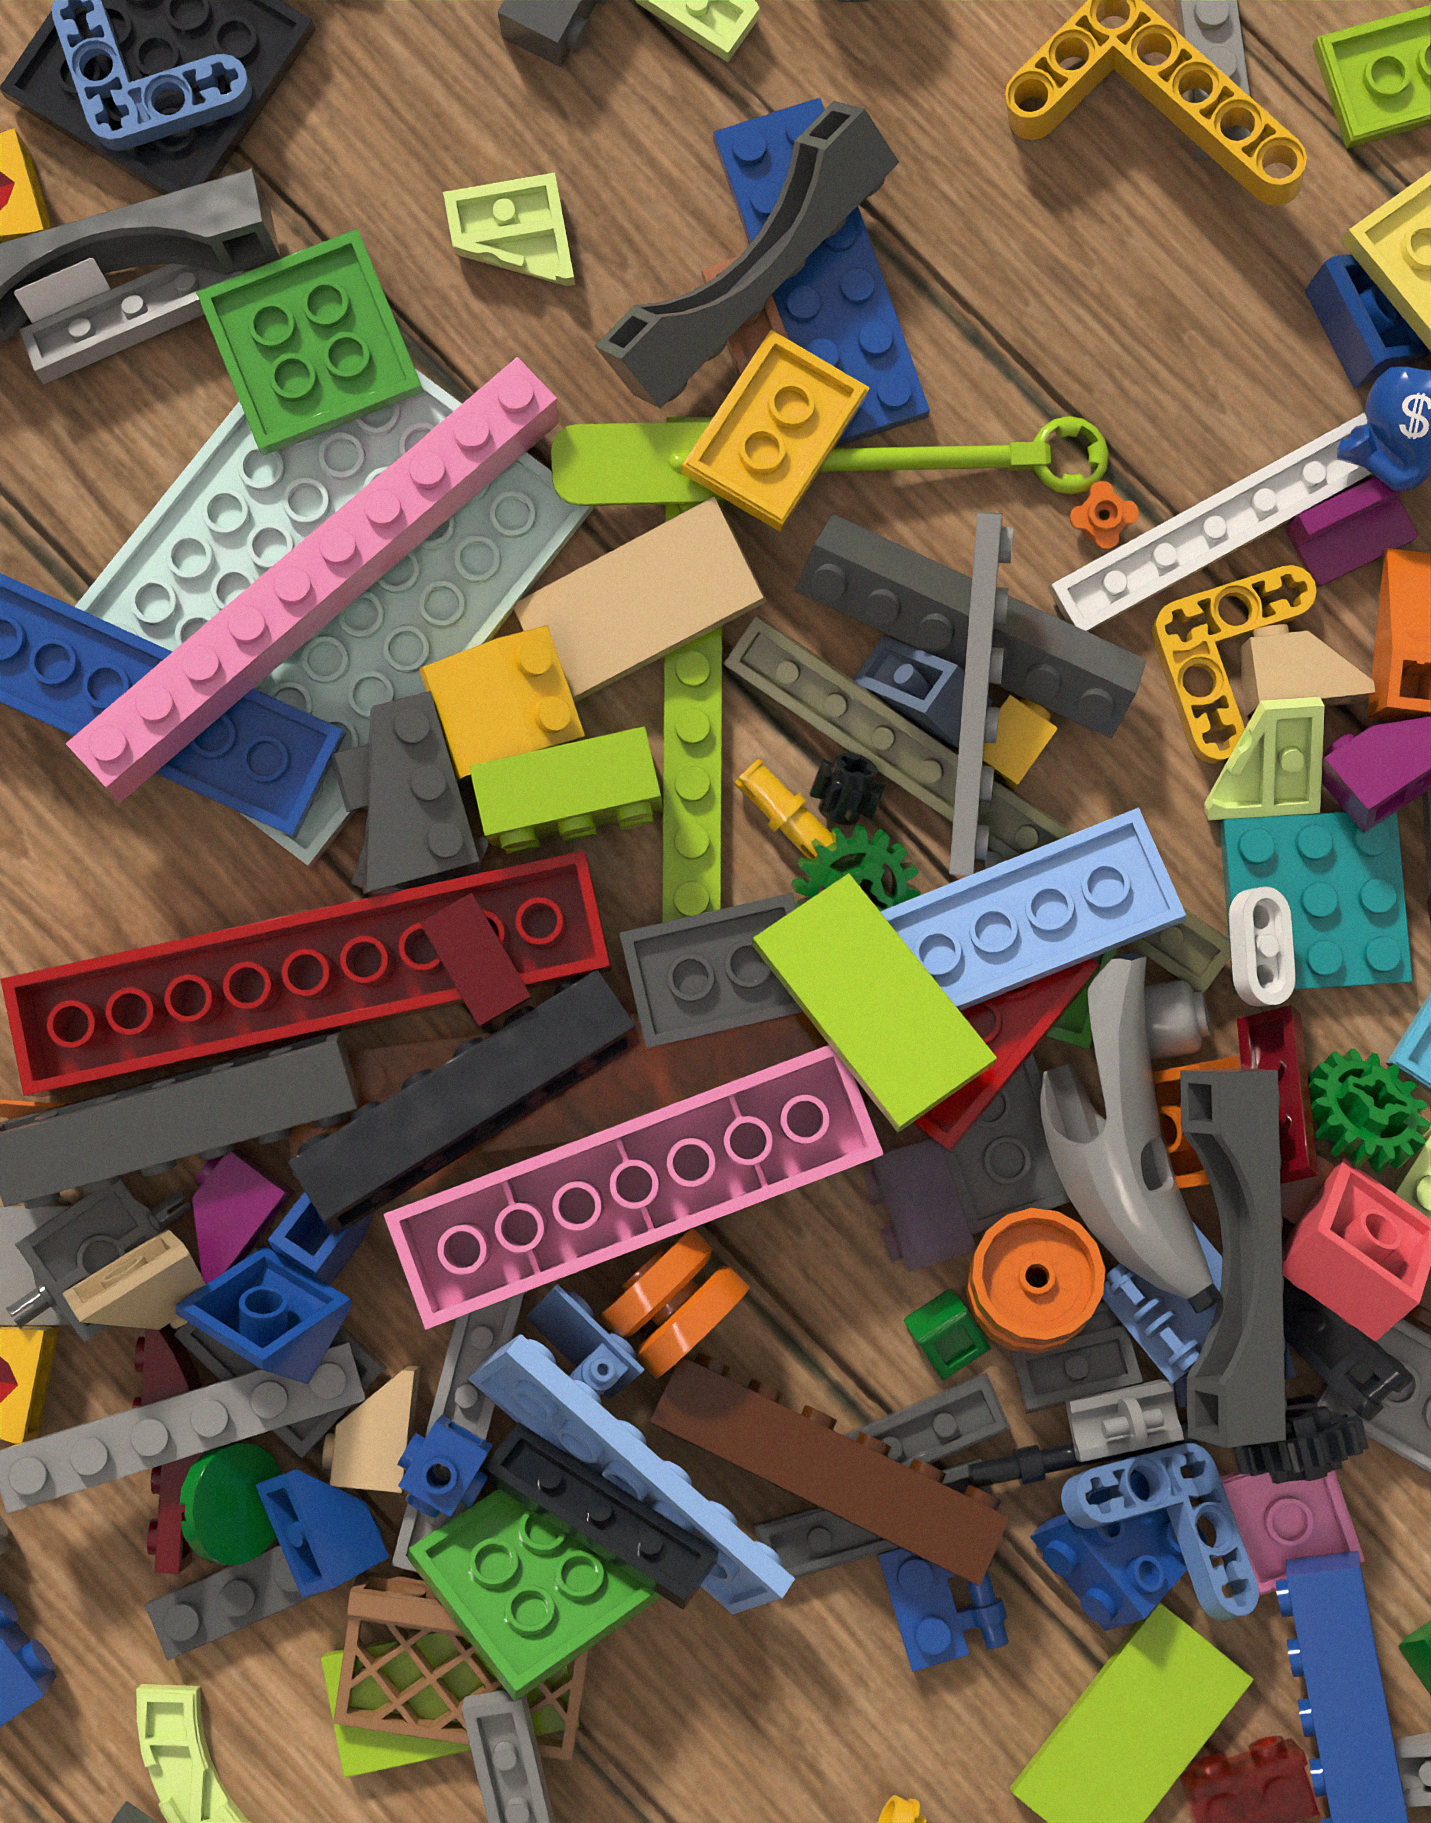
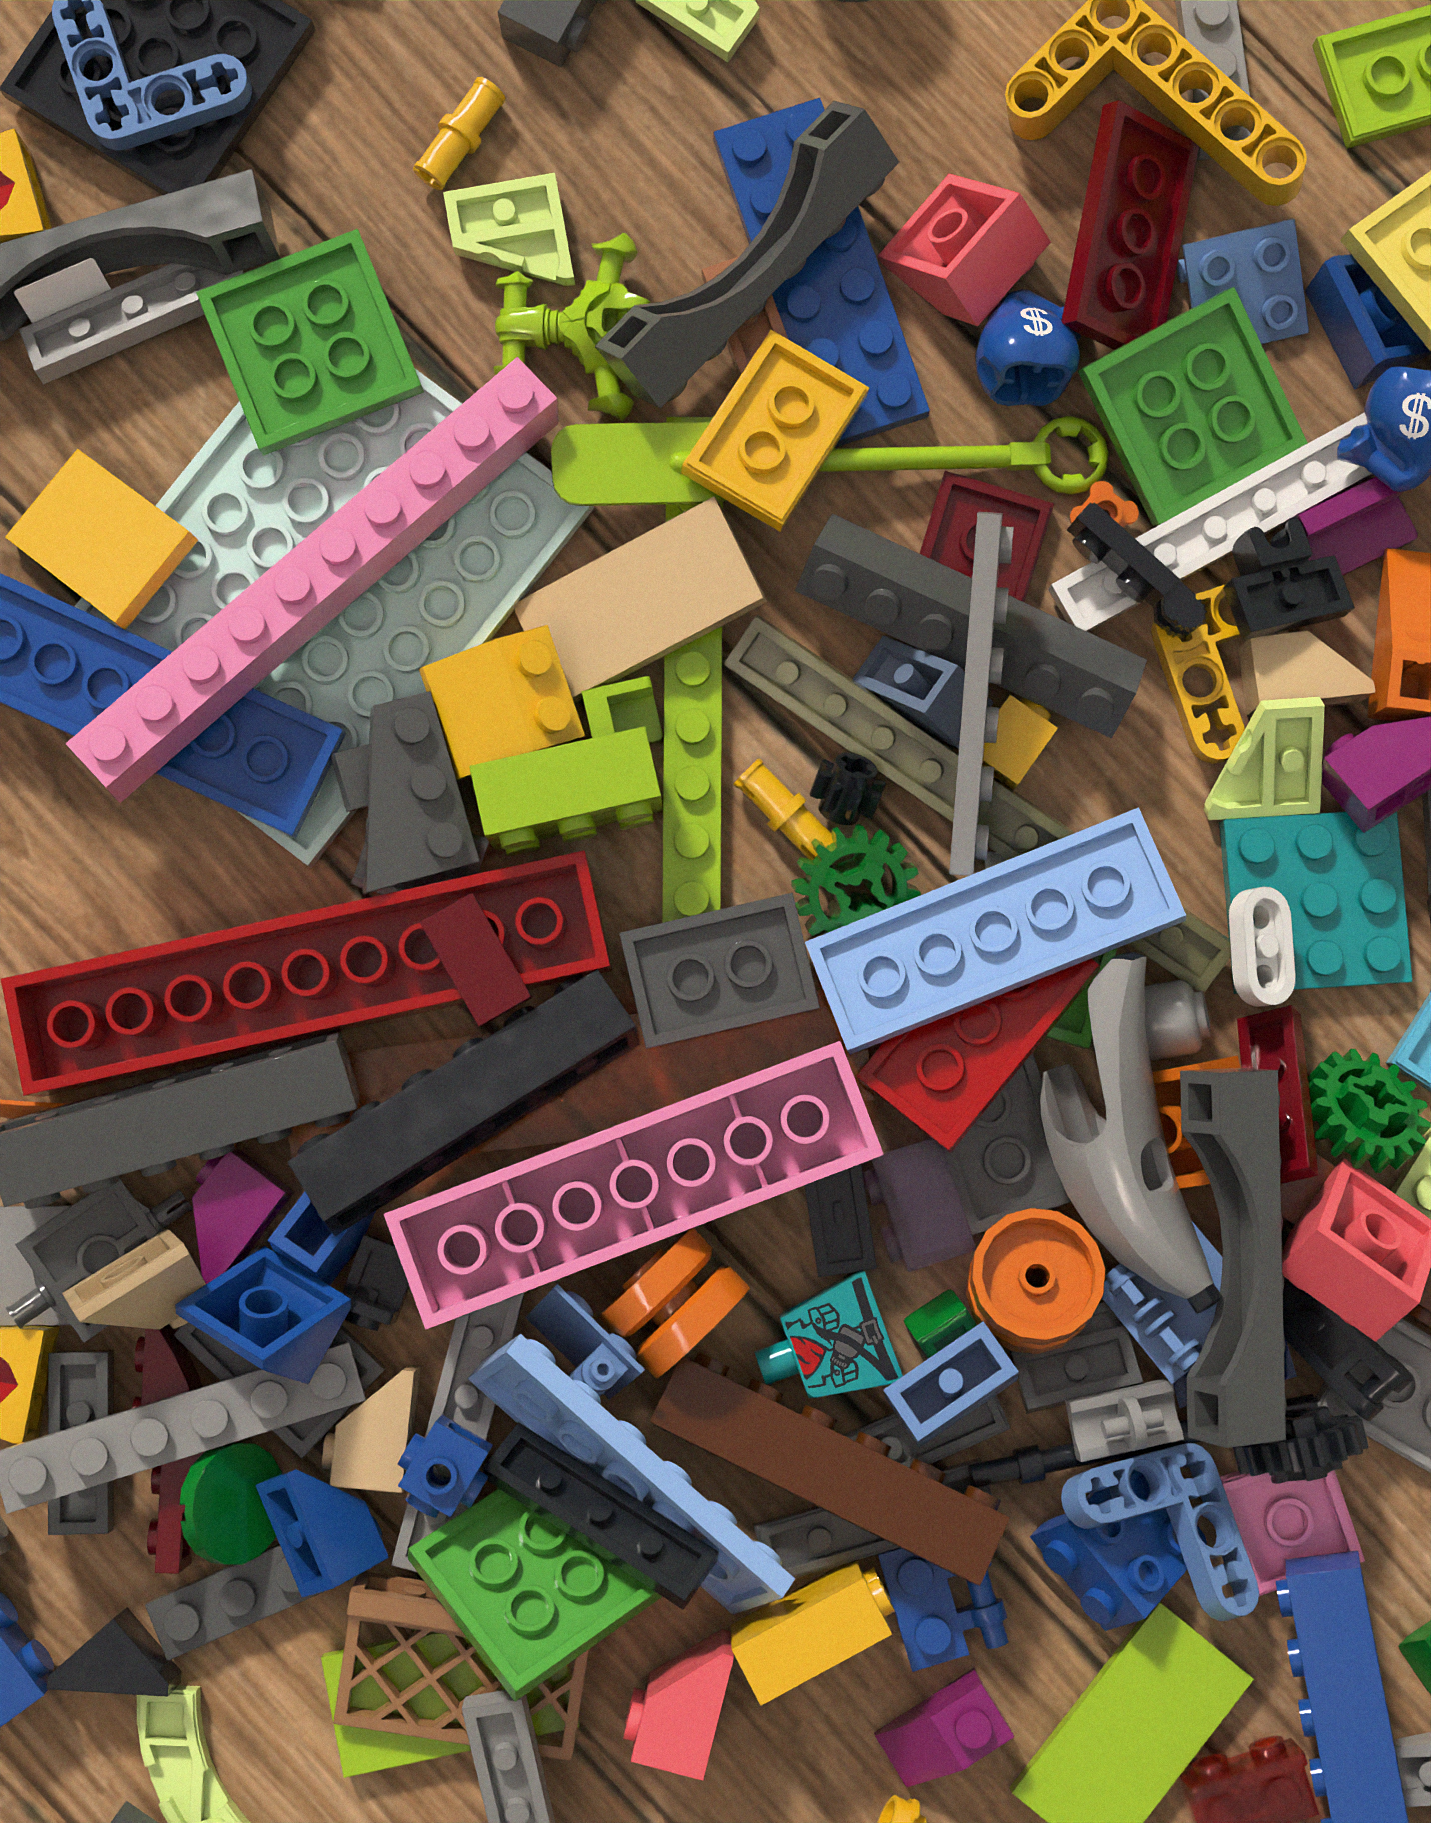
lime tile [752,873,997,1133] -> none
none -> yellow tile [5,449,198,630]
none -> black slope [46,1607,182,1697]
none -> dark grey plate [48,1350,114,1535]
none -> black bracket [341,1234,410,1331]
none -> yellow pin [413,77,506,190]
none -> lime piece [493,233,651,421]
none -> lime panel [581,676,663,744]
none -> coral slope [623,1629,734,1781]
none -> yellow brick [731,1560,895,1706]
none -> torso [754,1271,903,1398]
none -> black plate [804,1164,877,1277]
none -> magenta slope [874,1668,1015,1787]
none -> coral slope [877,174,1051,326]
none -> medium blue brick [883,1321,1019,1448]
none -> dark red tile [919,471,1054,603]
none -> blue piece [975,289,1081,406]
none -> dark red plate [1061,100,1199,350]
none -> black hinge [1067,502,1207,638]
none -> bright green plate [1077,287,1308,525]
none -> medium blue hinge [1176,218,1309,344]
none -> black plate [1223,518,1355,641]

